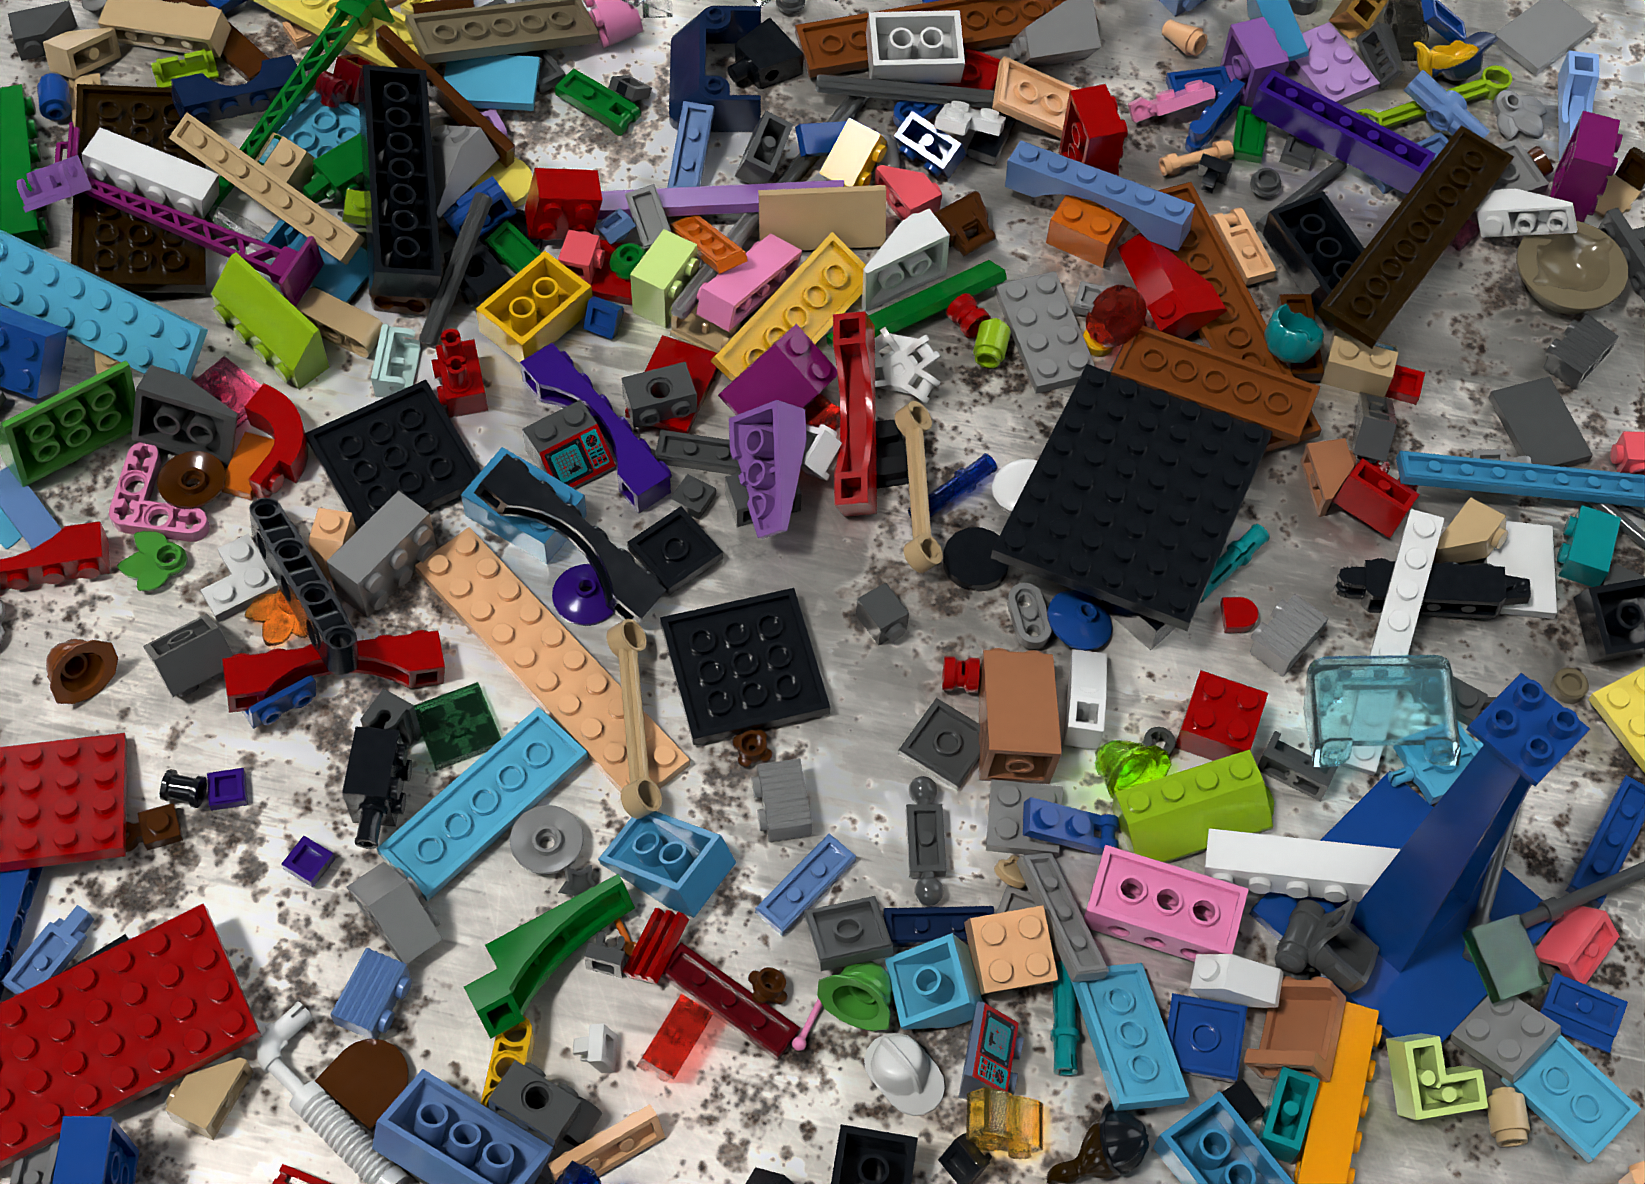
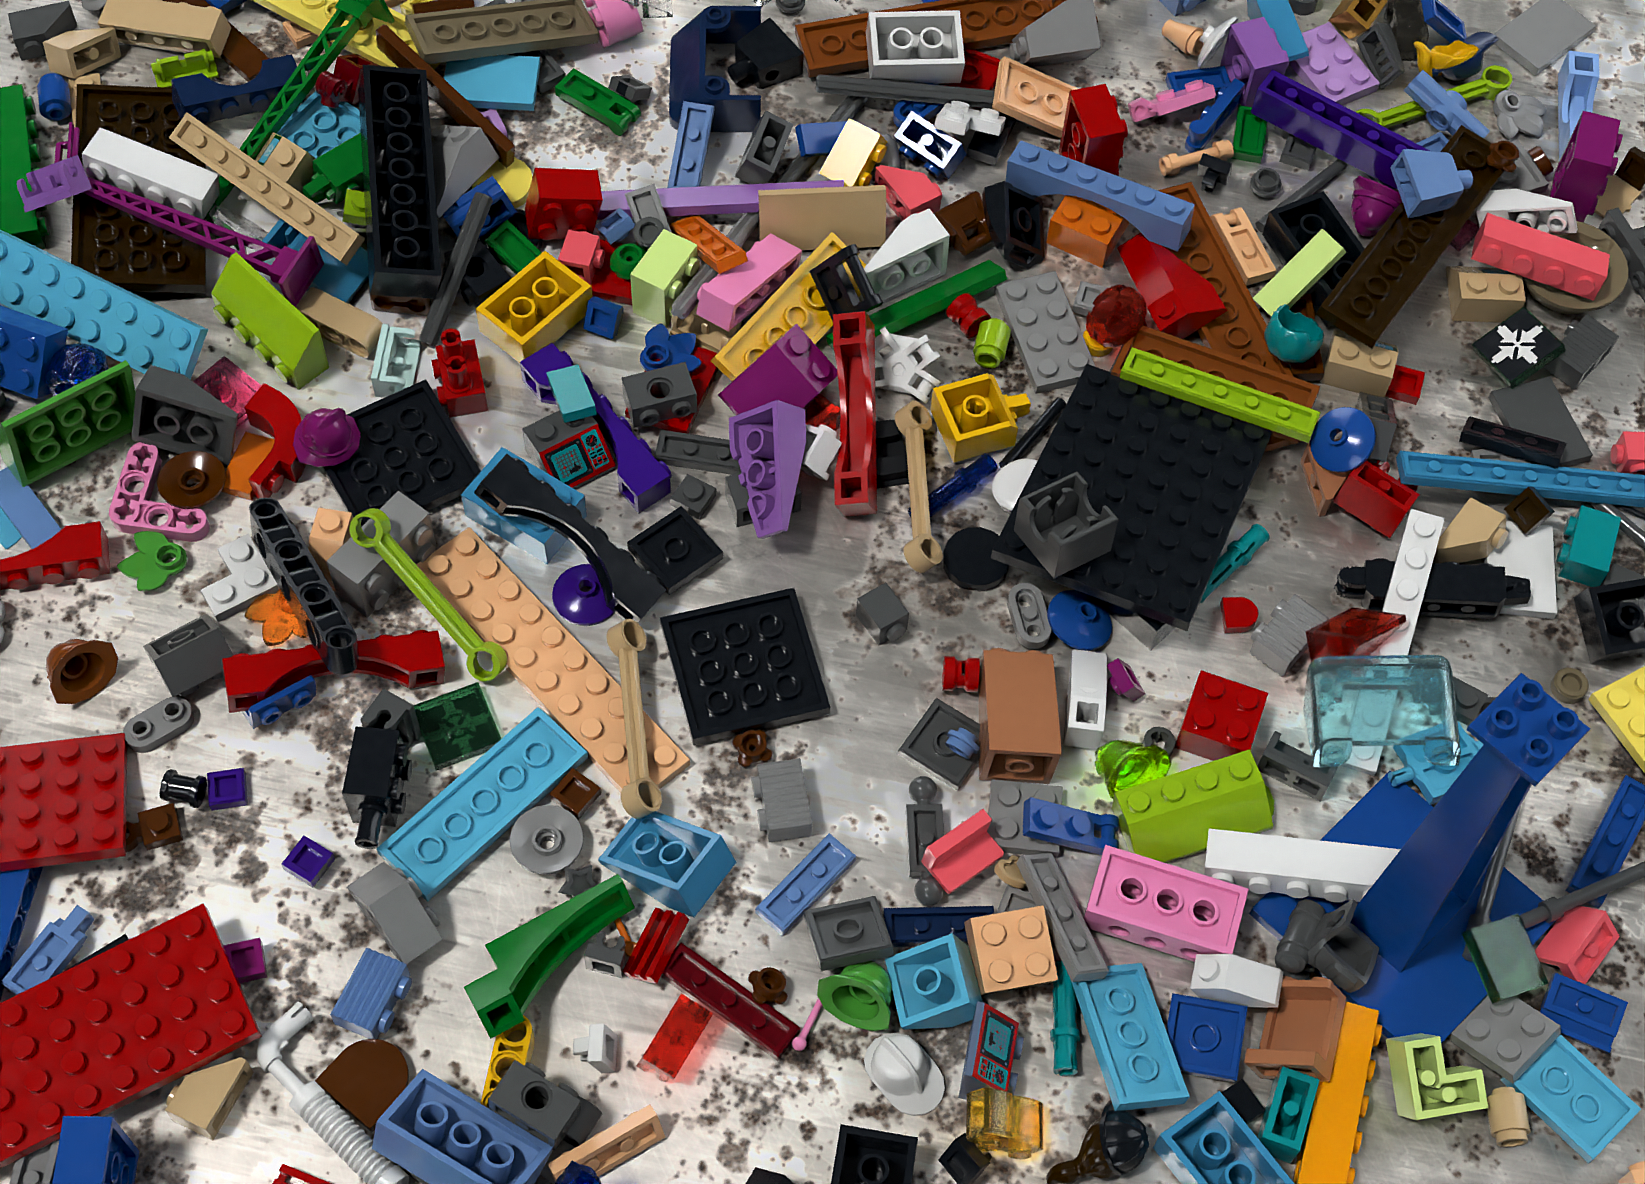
none -> clear blue hair [45,343,108,396]
none -> light grey plate [123,696,194,753]
none -> magenta plate [223,938,267,983]
none -> magenta piece [293,408,361,467]
none -> lime piece [349,508,507,681]
none -> teal tile [546,364,597,423]
none -> reddish brown plate [550,768,601,820]
none -> dark grey tile [633,217,665,251]
none -> blue plate [640,324,701,373]
none -> black plate [809,244,883,321]
none -> coral panel [921,809,1004,894]
none -> yellow hinge [930,373,1031,463]
none -> medium blue plate [945,727,980,759]
none -> black slope [982,181,1045,269]
none -> black bar [999,397,1066,468]
none -> dark grey piece [1014,472,1118,578]
none -> magenta plate [1107,658,1145,701]
none -> lime tile [1120,347,1321,443]
none -> white dish [1197,17,1238,68]
none -> yellowish green tile [1253,229,1346,316]
none -> clear red slope [1305,607,1406,677]
none -> blue dish [1310,407,1376,473]
none -> magenta piece [1351,176,1402,237]
none -> medium blue torso [1390,149,1473,218]
none -> tan slope [1446,266,1526,323]
none -> black tile [1459,416,1567,469]
none -> coral brick [1471,213,1610,301]
none -> tile [1471,307,1566,389]
none -> reddish brown plate [1486,141,1519,172]
none -> dark brown tile [1504,487,1555,534]

